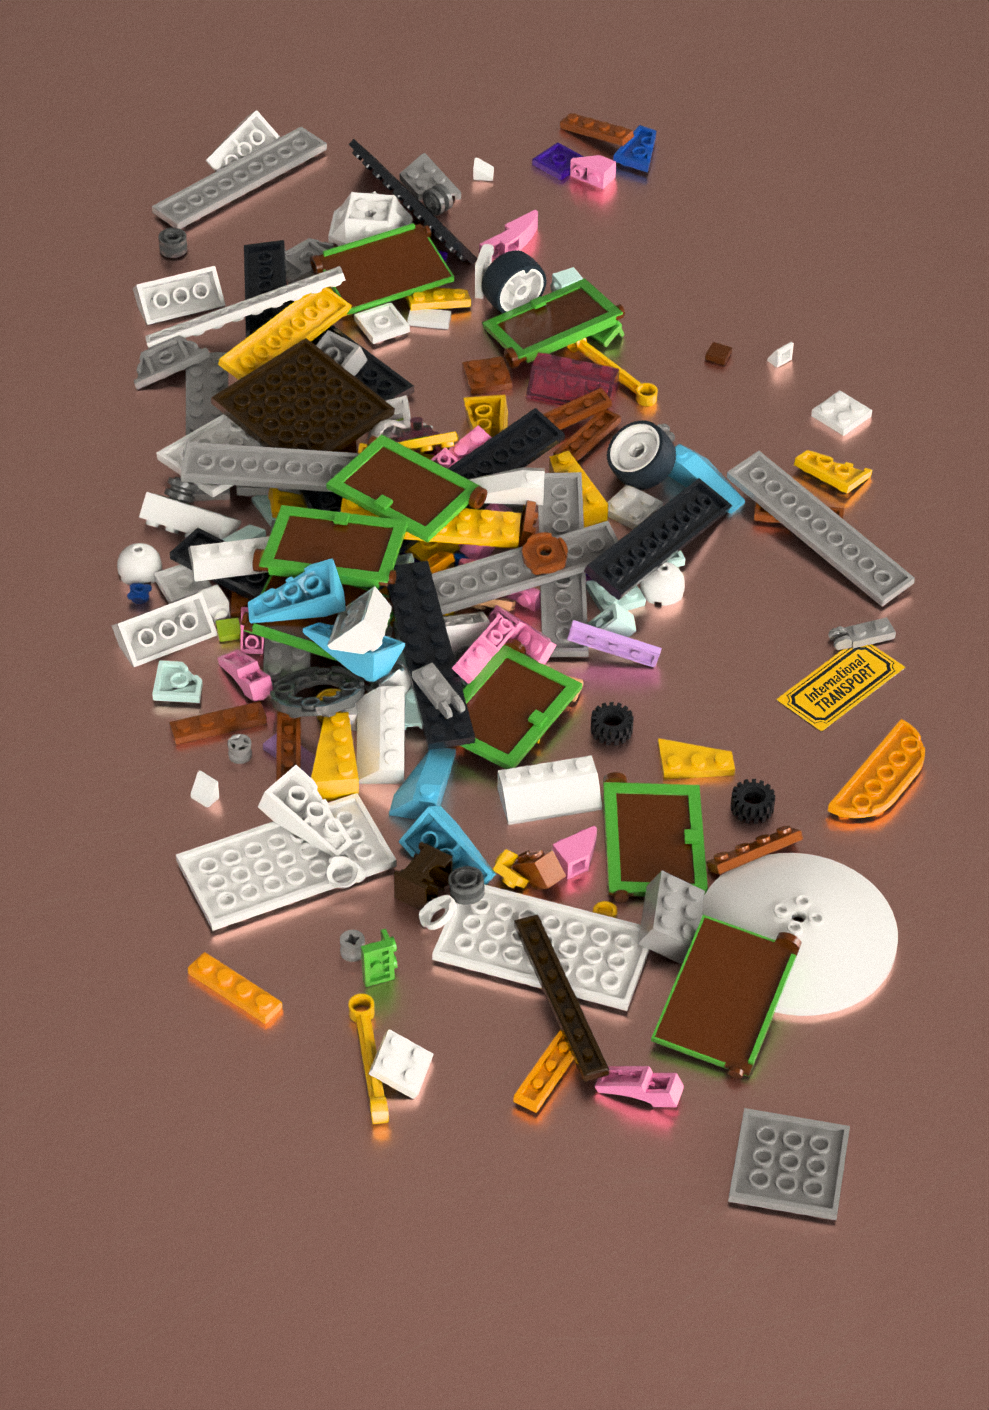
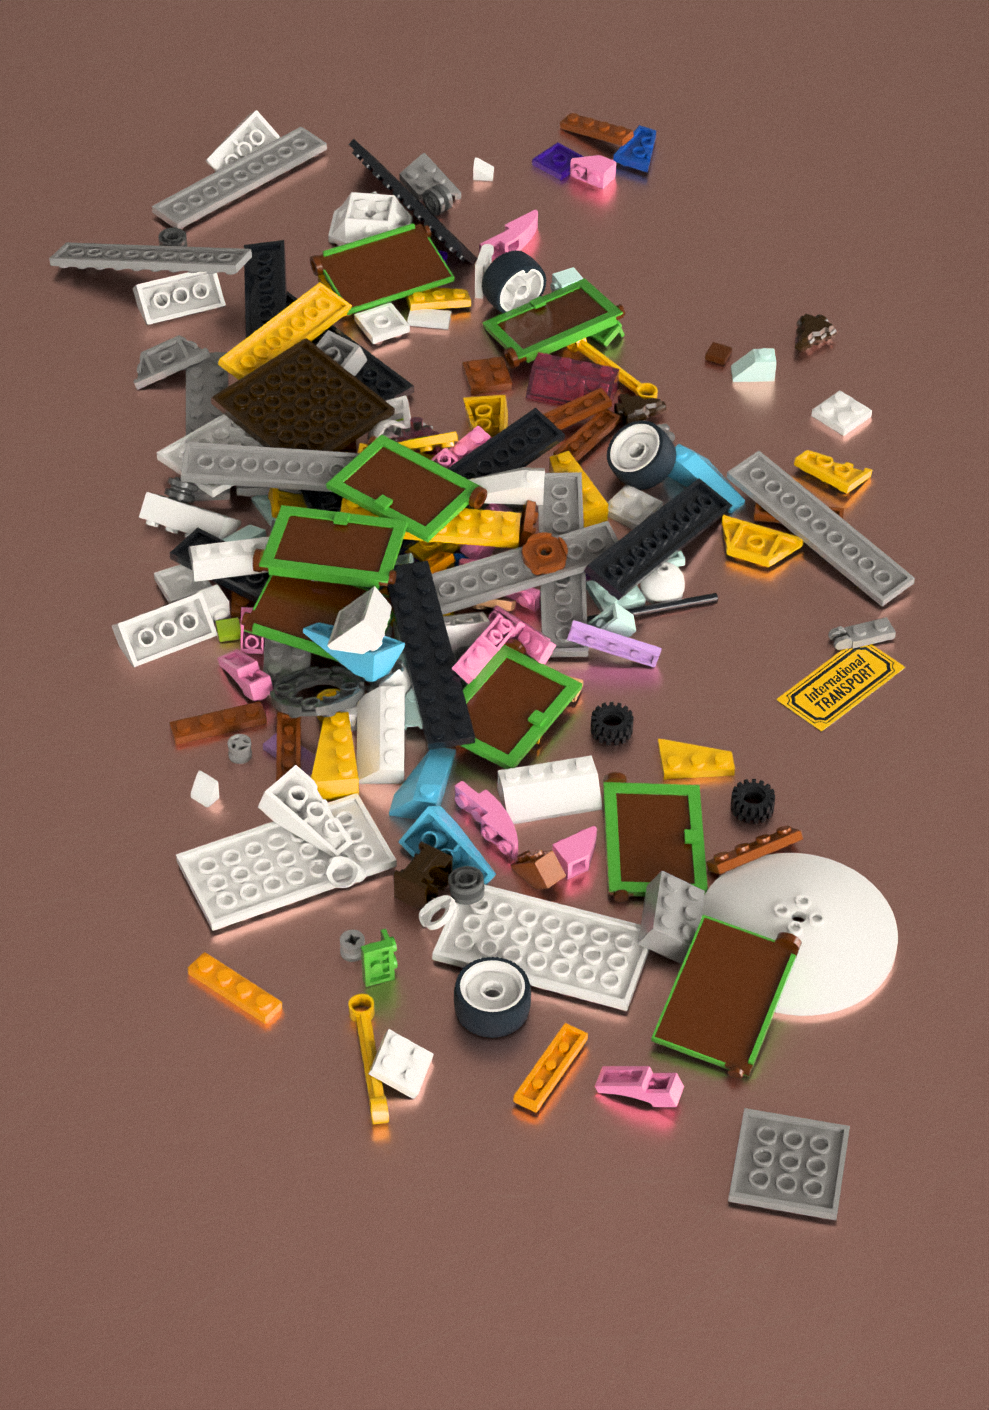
white cylinder [117,543,163,585] -> none
blue plate [127,583,152,604] -> none
white plate [145,266,345,349] -> none
light aqua plate [152,660,203,703] -> none
medium azure wedge [248,559,346,624] -> none
light grey wing [285,238,333,284] -> none
light grey hinge [412,662,465,719] -> none
yellow bracket [492,849,530,889] -> none
dark brown tile [514,914,609,1082] -> none
yellow tile [593,901,618,918] -> none
white slope [767,342,794,368] -> none
light orange plate [828,719,925,818] -> none
none -> light grey plate [49,242,252,275]
none -> wheel [454,957,531,1038]
none -> bright pink slope [455,781,518,861]
none -> black bar [587,593,718,623]
none -> dark brown rock [614,394,667,426]
none -> yellow wing [722,515,803,567]
none -> light aqua slope [731,348,776,382]
none -> dark brown rock [795,314,837,352]

